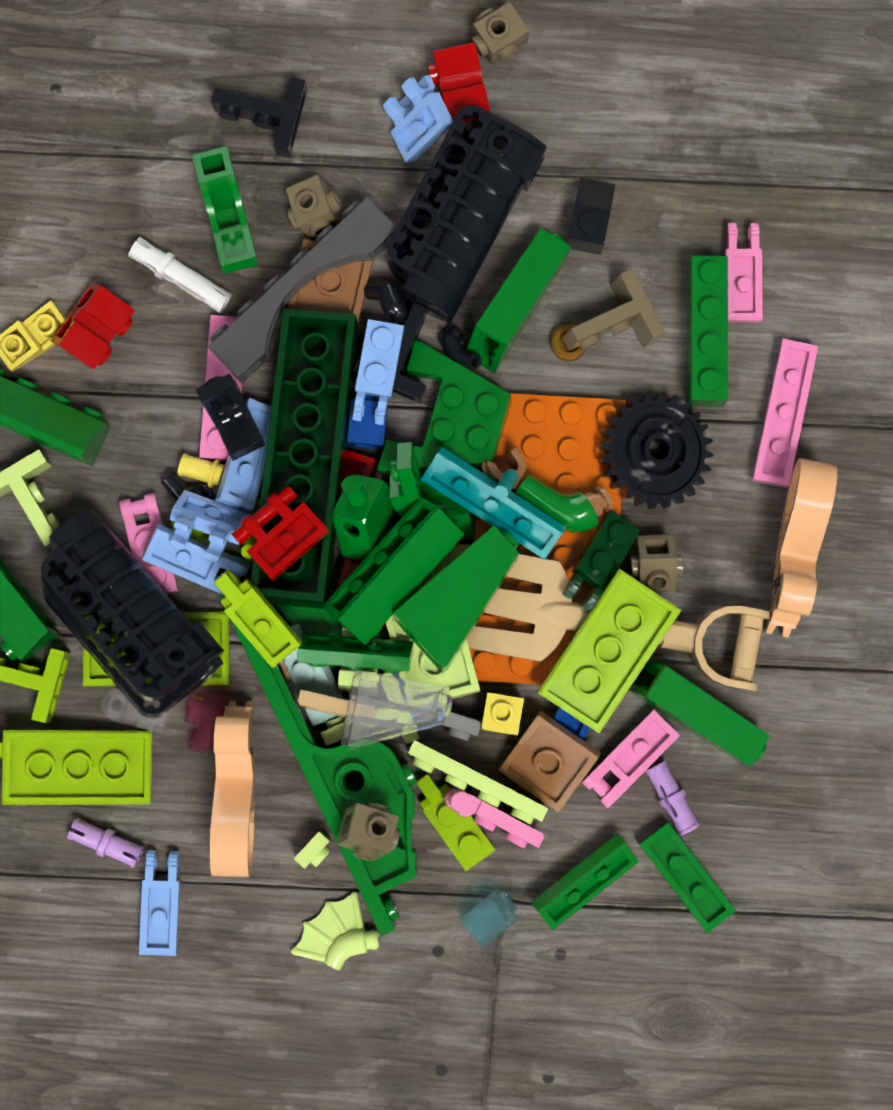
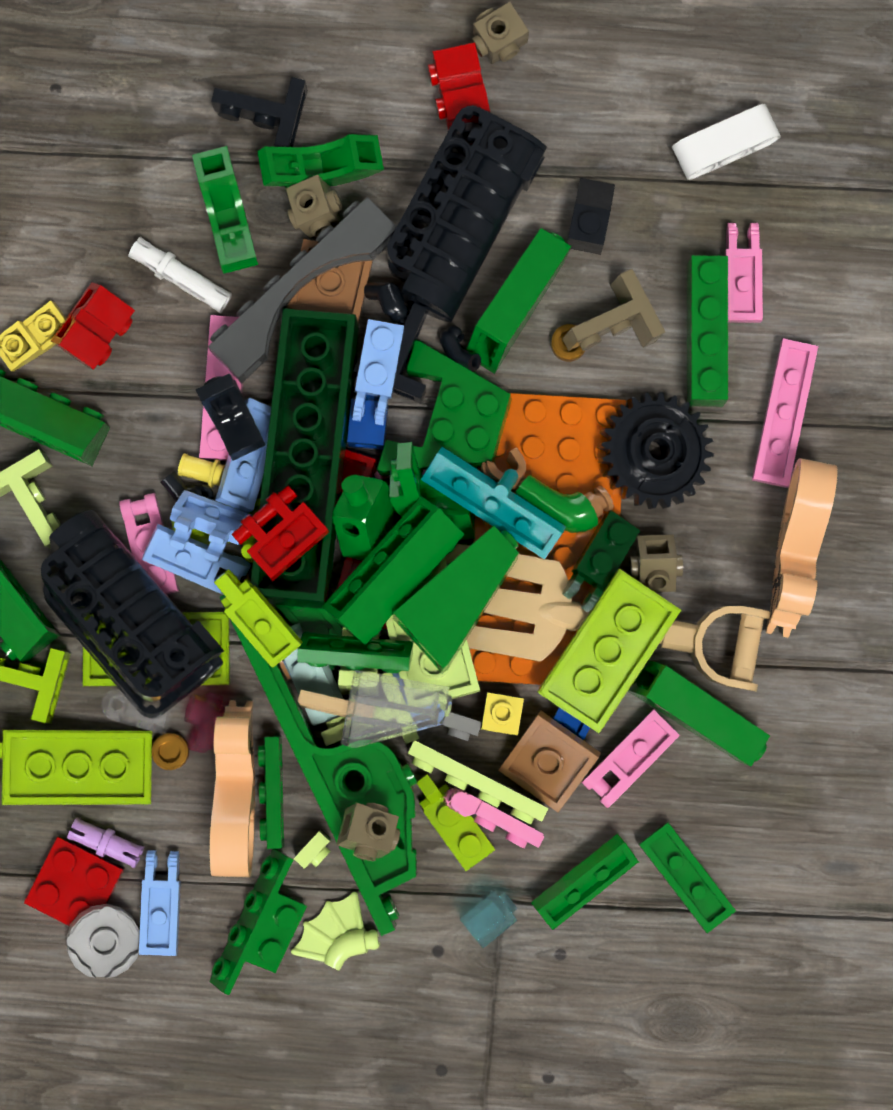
light blue plate [383,75,453,163] -> none
lavender pin [645,760,700,836] -> none
none -> red plate [24,836,125,926]
none -> light grey tile [66,904,140,978]
none -> pearl gold tile [151,733,189,770]
none -> green bracket [209,849,307,995]
none -> green arch [257,134,384,190]
none -> green plate [258,737,284,849]
none -> white beam [672,104,781,180]

